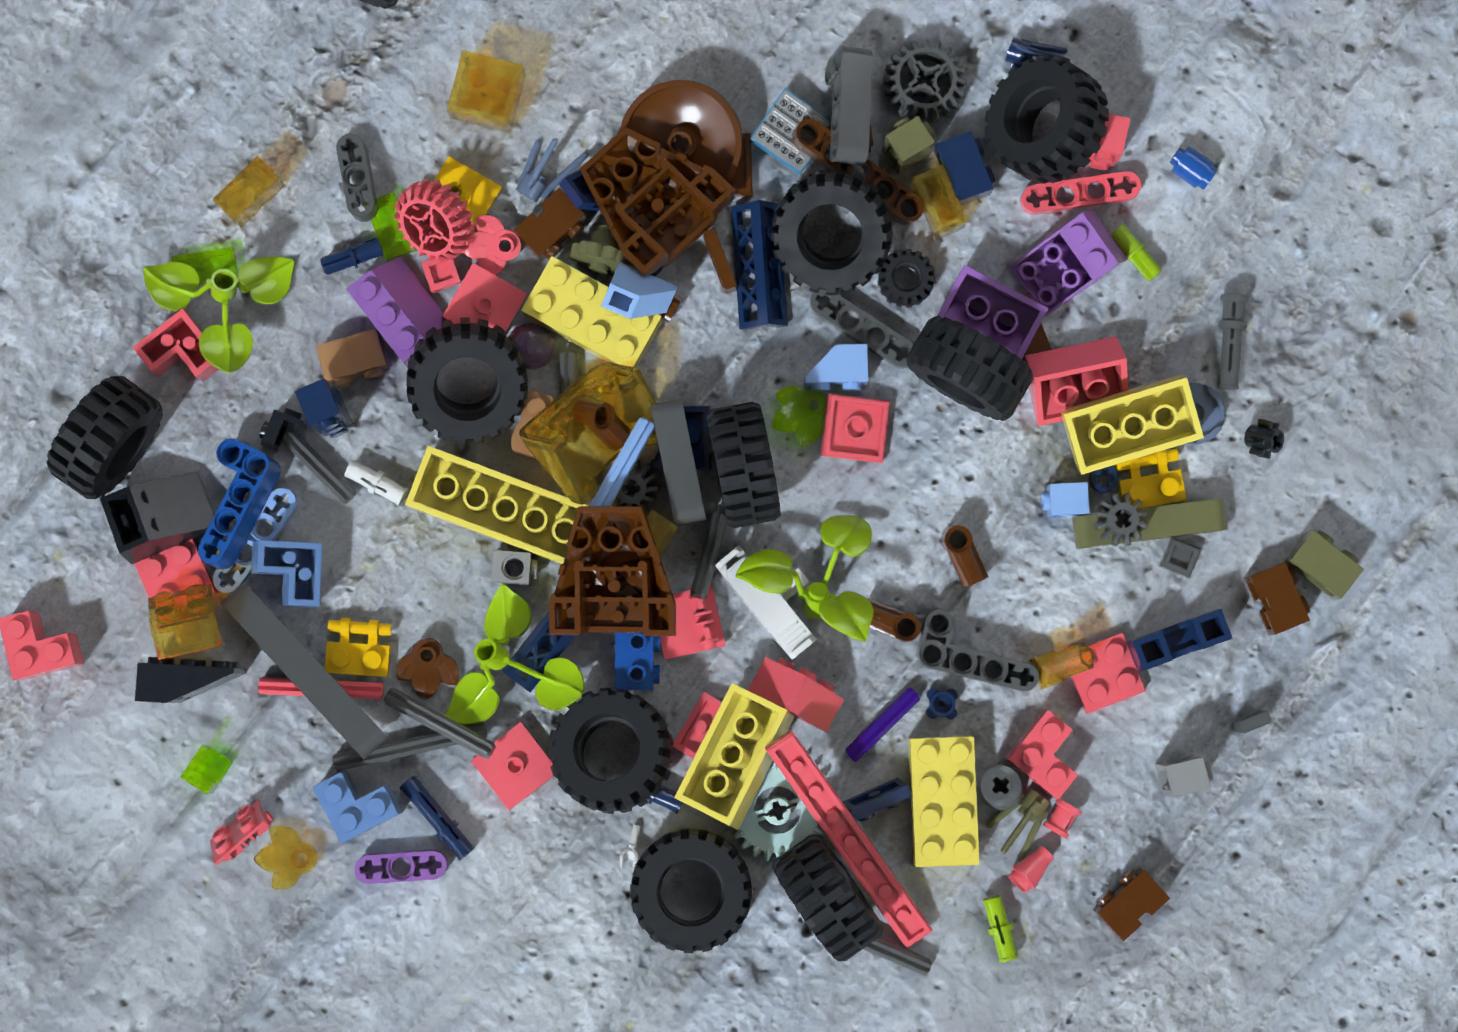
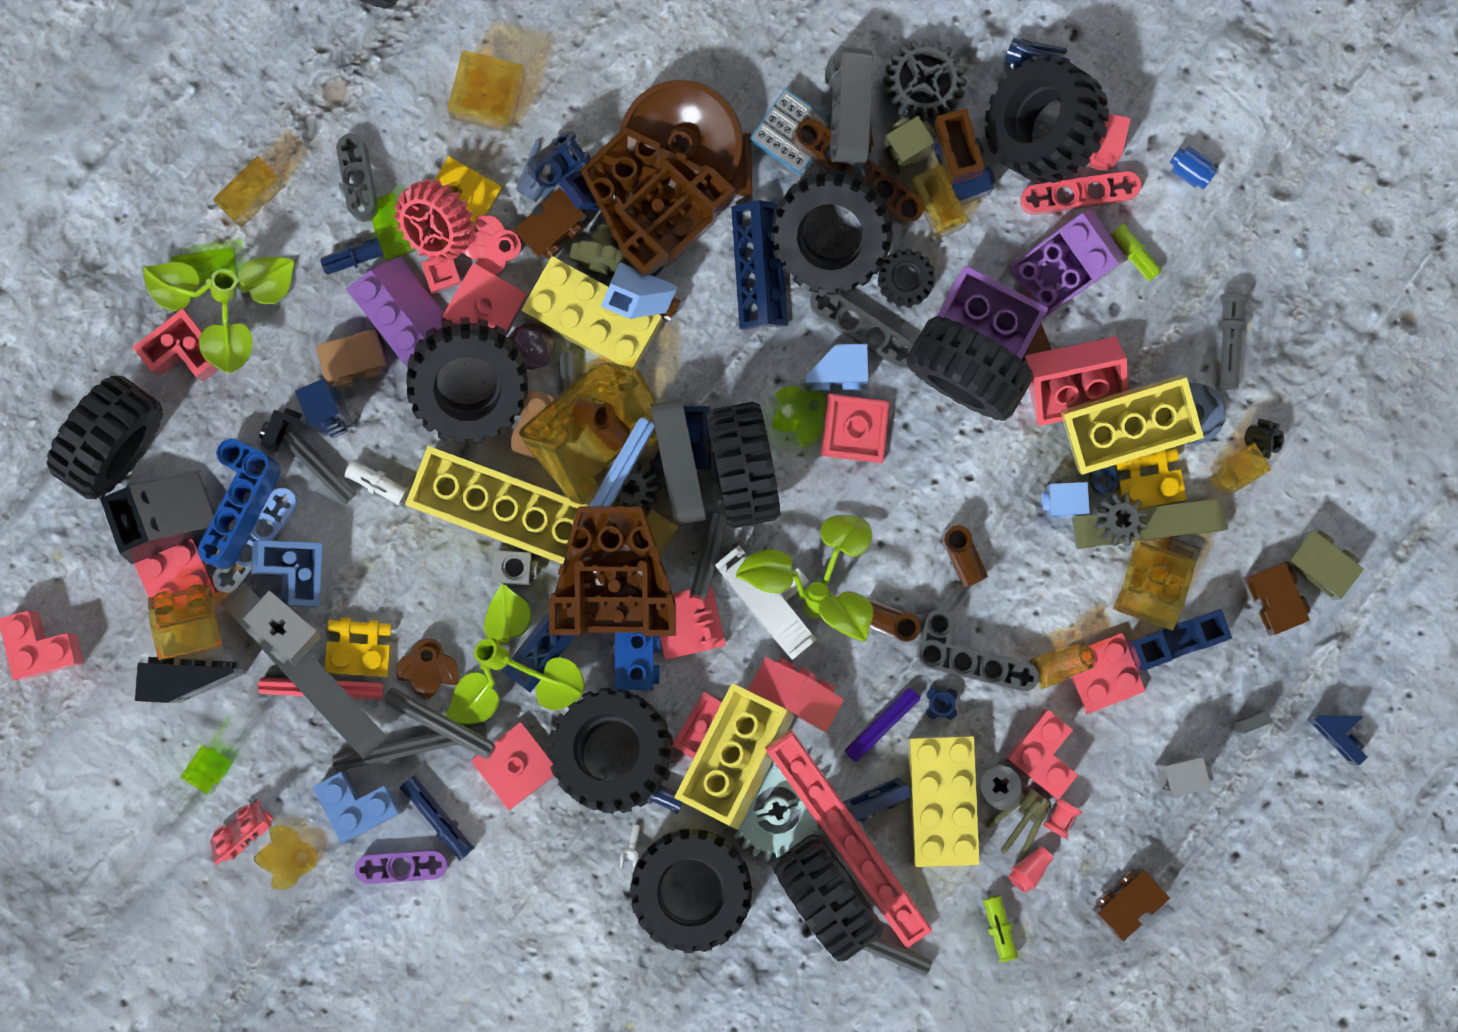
reddish brown tile [703,228,737,295] -> none
none -> light grey brick [243,590,321,666]
none -> dark blue piece [528,131,591,188]
none -> reddish brown brick [933,108,985,185]
none -> clear yellow brick [1112,540,1197,630]
none -> clear yellow brick [1210,443,1272,495]
none -> dark blue slope [1307,715,1368,766]

